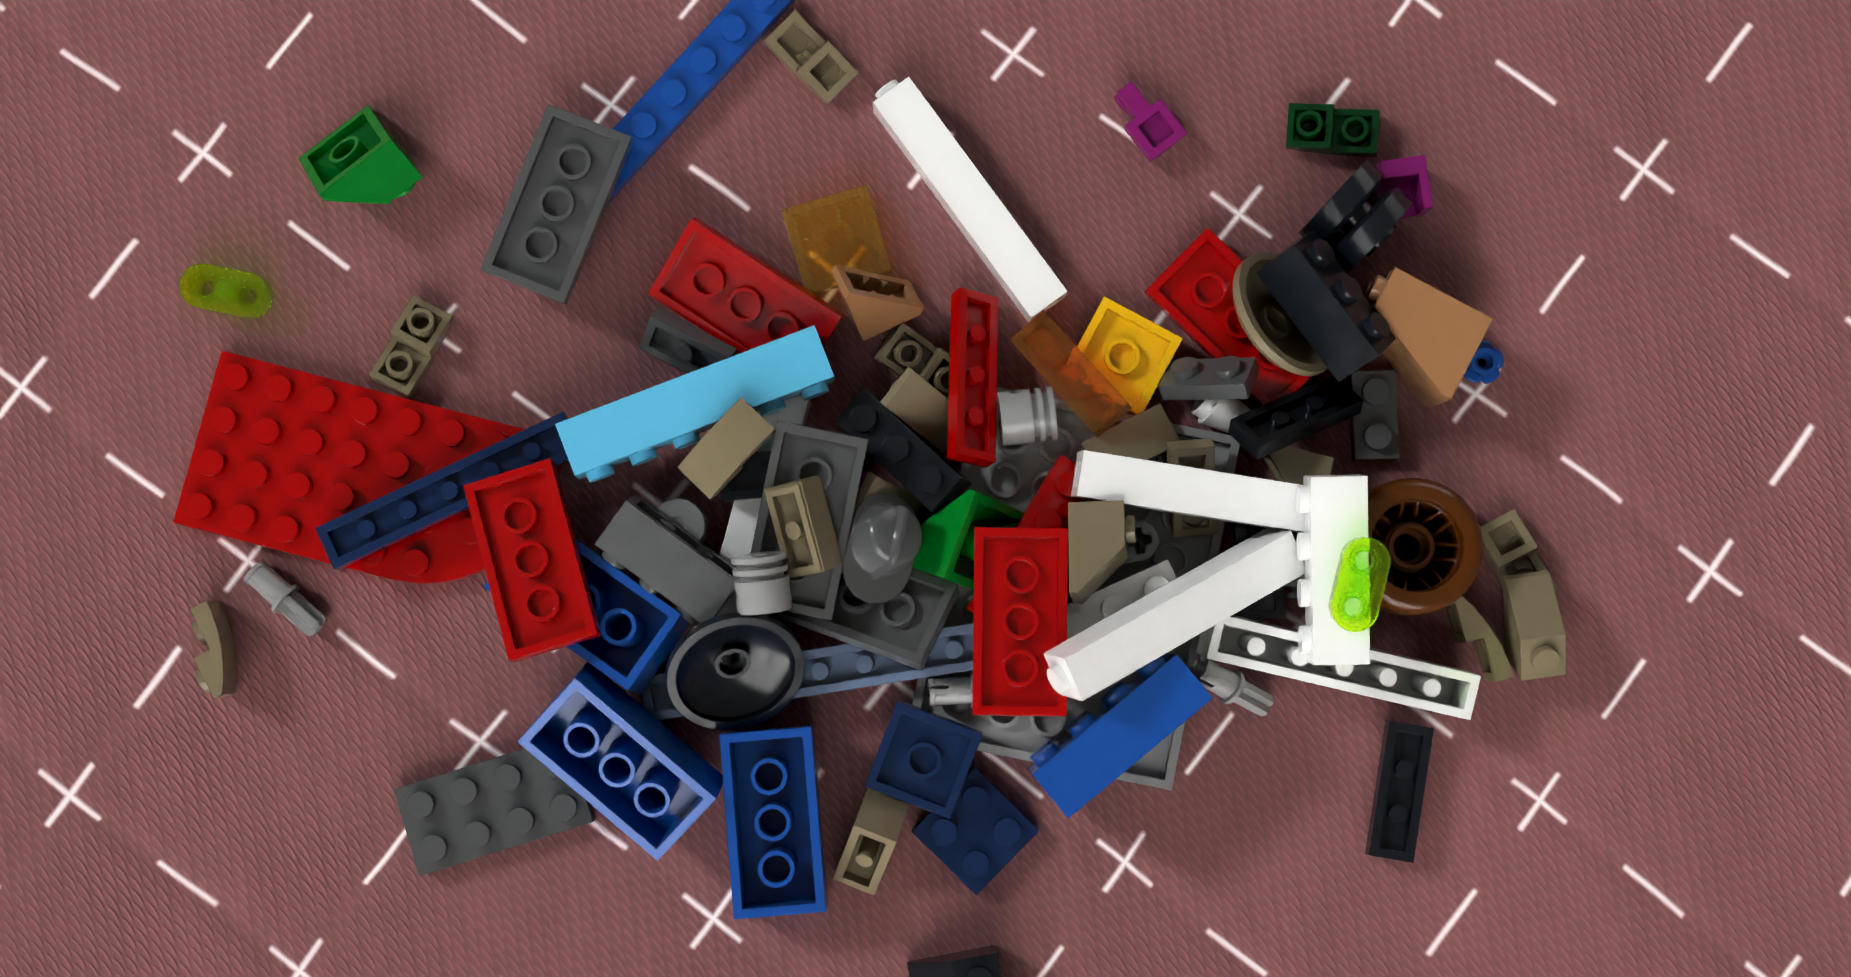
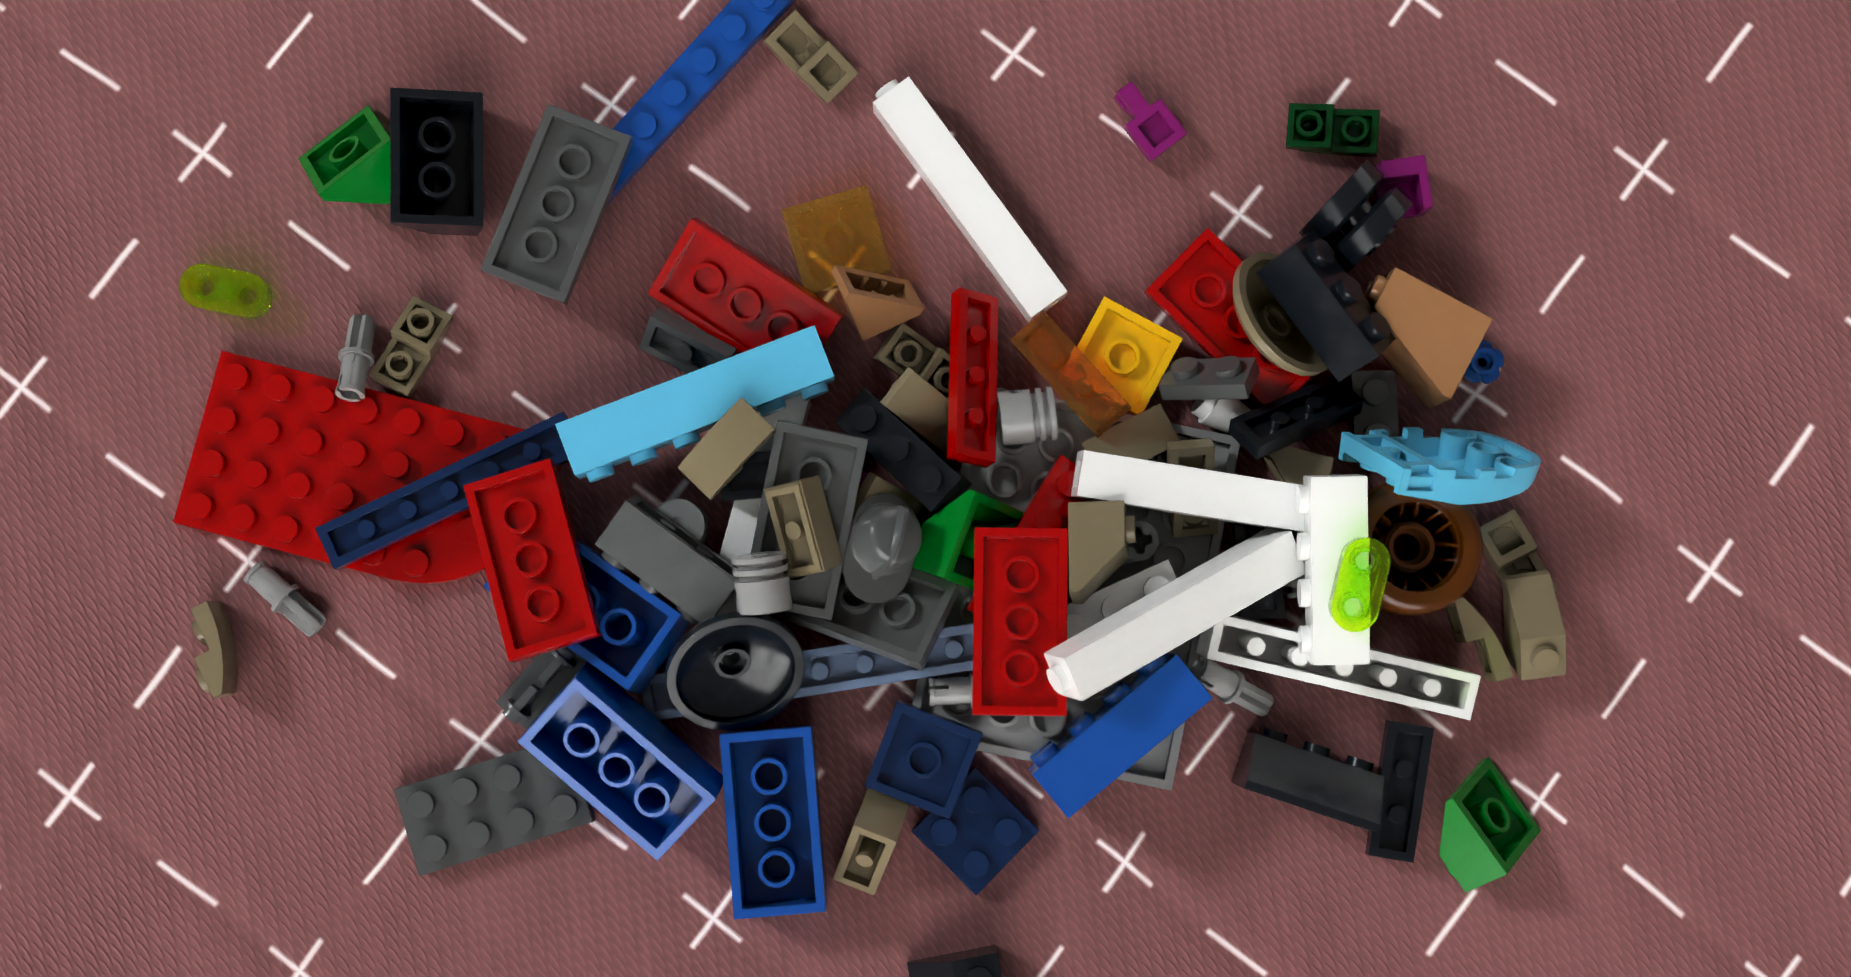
none -> light grey axle [335,314,376,402]
none -> black slope [390,87,483,236]
none -> dark grey hinge [496,647,586,730]
none -> black slope [1231,726,1384,833]
none -> medium azure slope [1338,427,1542,505]
none -> green slope [1439,757,1541,892]

